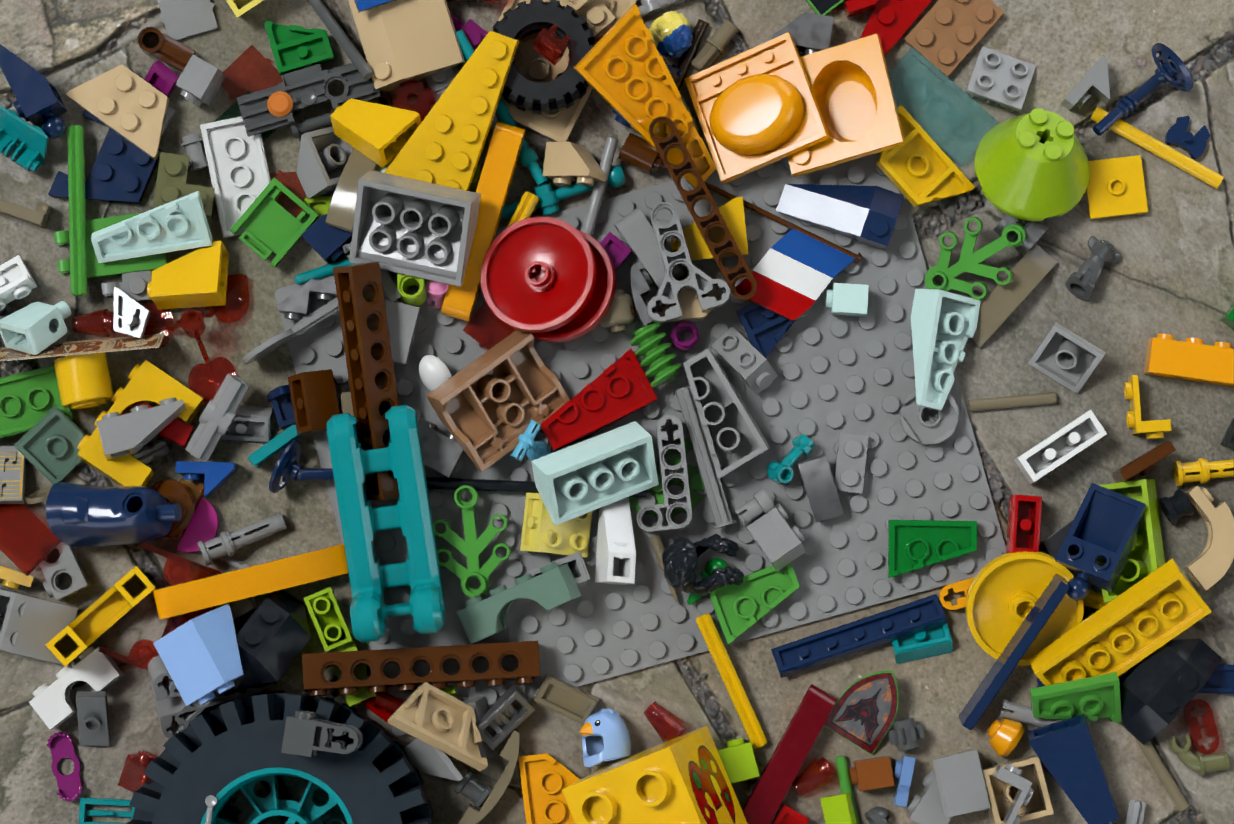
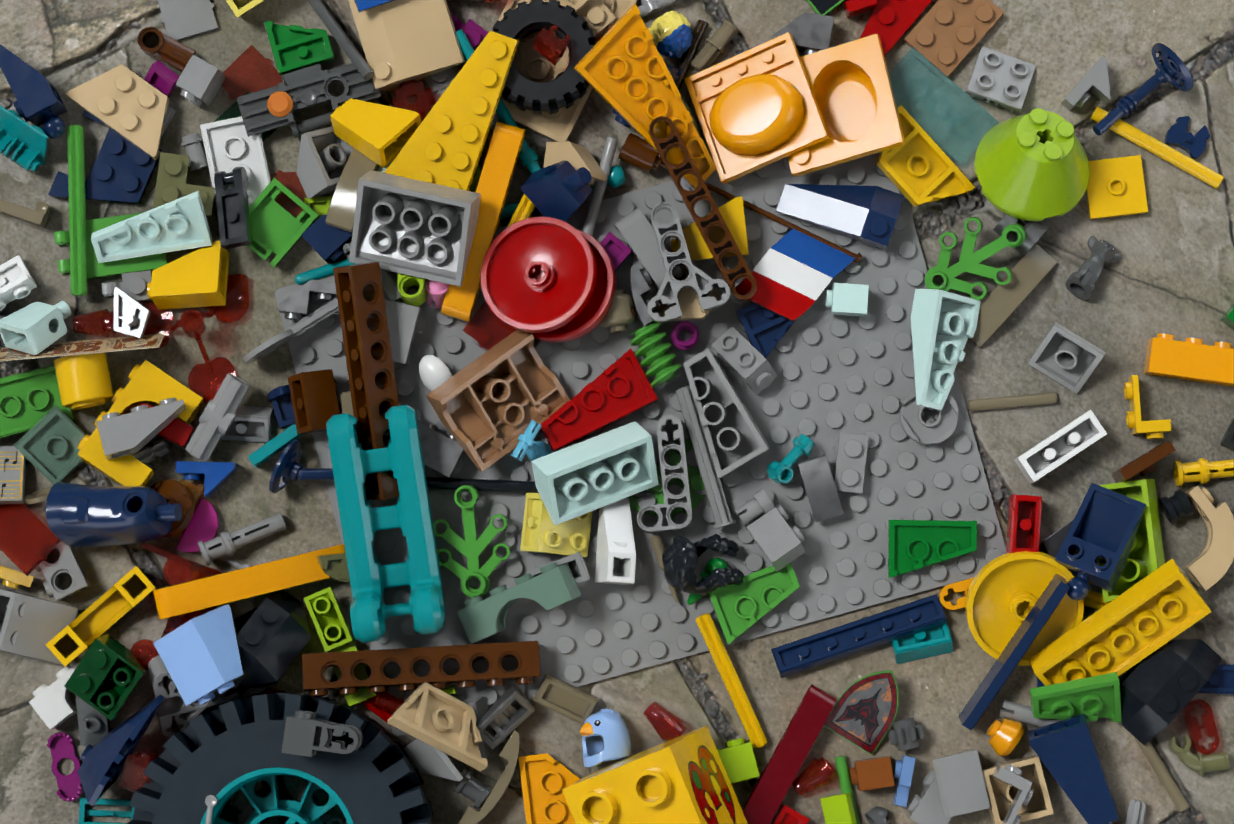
none -> dark green slope [64,634,145,721]
none -> dark blue wedge [77,694,165,806]
none -> black plate [214,167,252,250]
none -> olive tile [317,553,350,582]
none -> dark blue torso [520,160,592,222]

